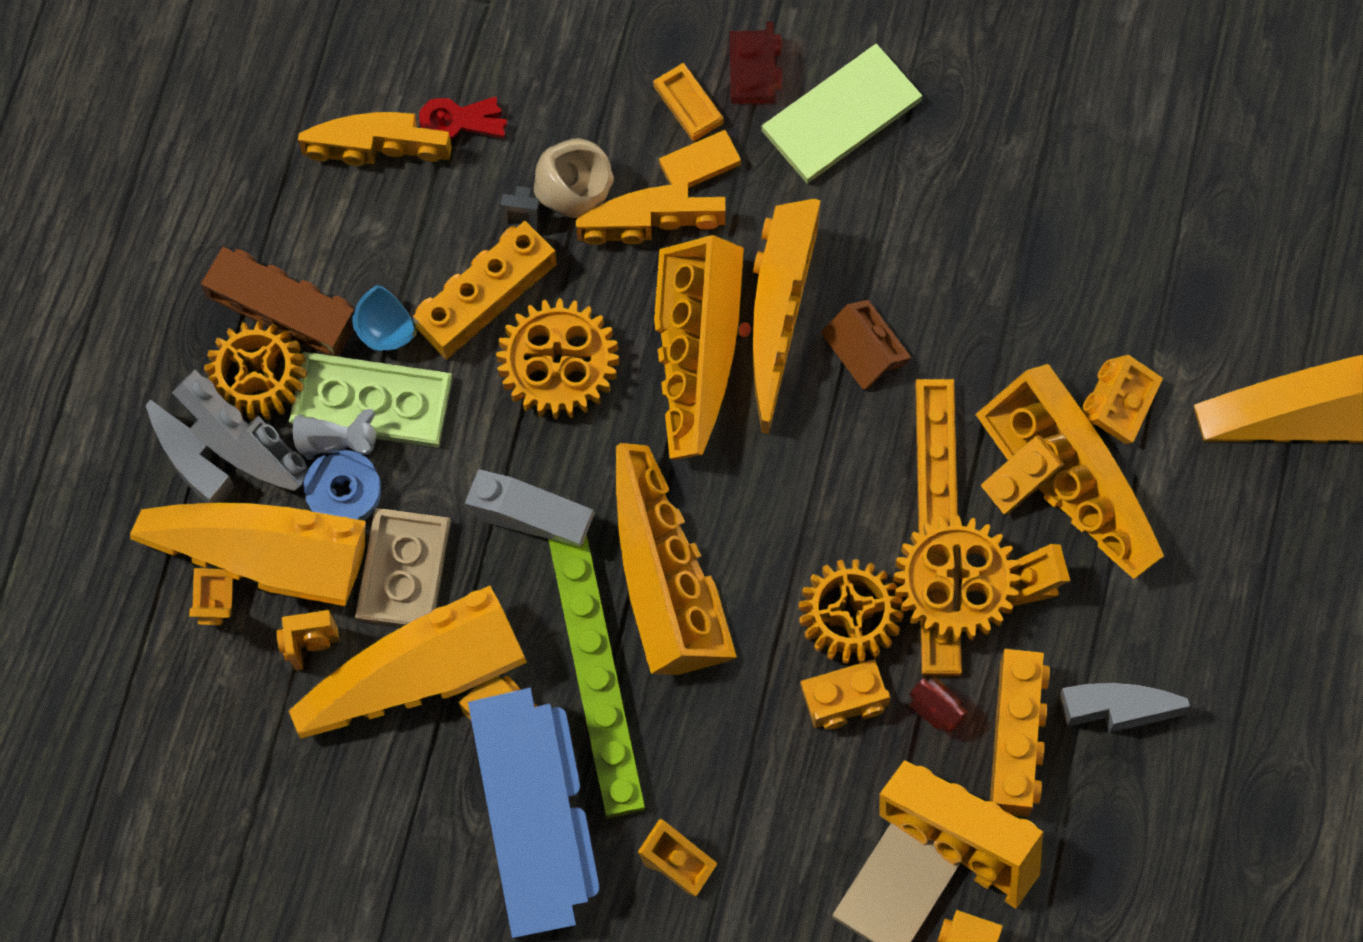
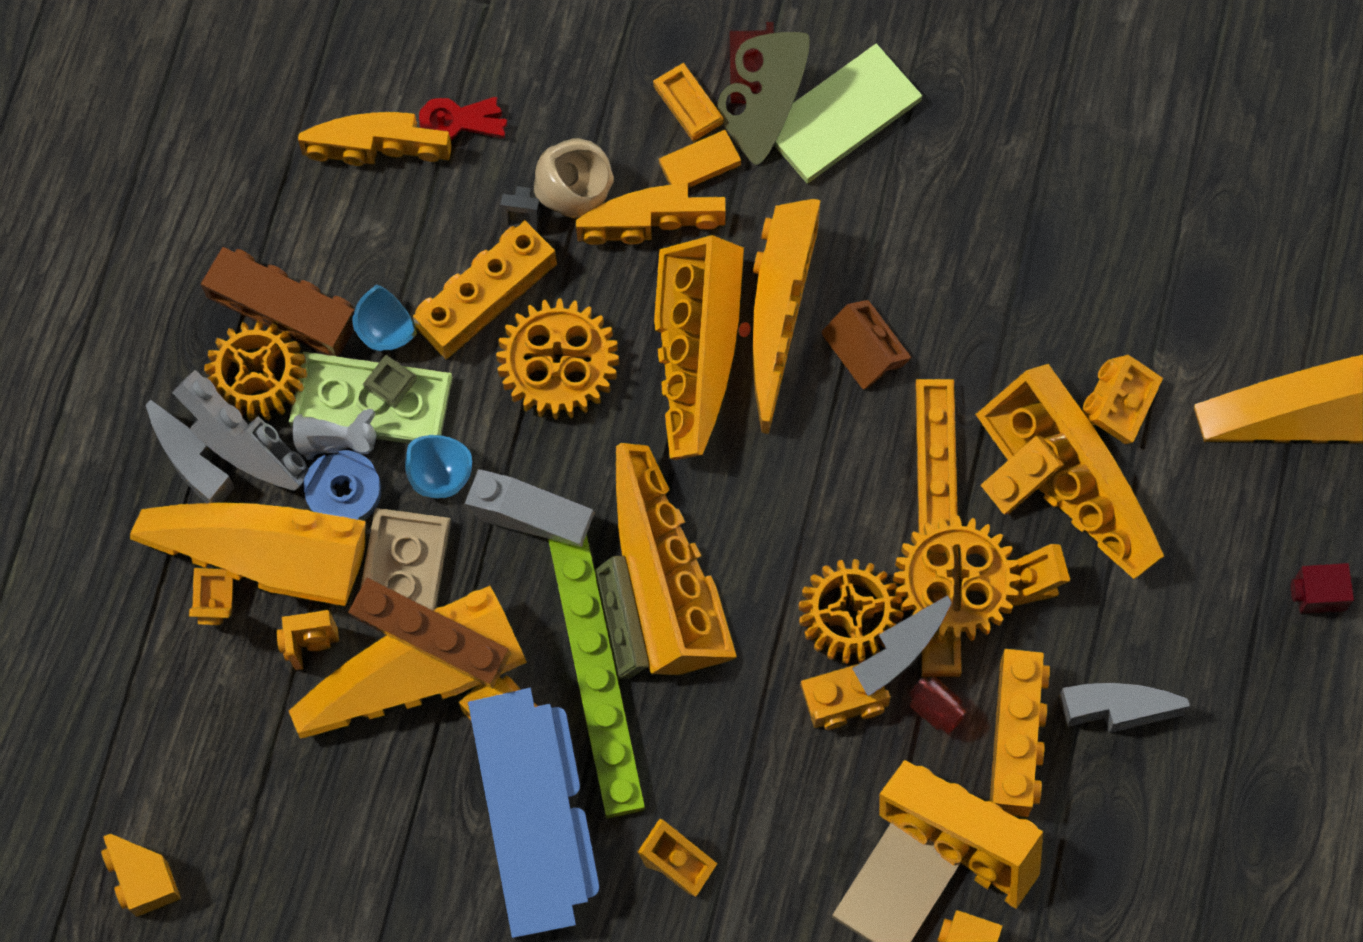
none -> light orange slope [101,834,181,917]
none -> dark orange brick [348,577,511,689]
none -> olive tile [363,355,417,409]
none -> dark azure helmet [405,435,472,498]
none -> olive tile [595,556,649,679]
none -> olive piece [717,32,810,165]
none -> light grey slope [852,596,952,696]
none -> dark red brick [1291,563,1354,614]

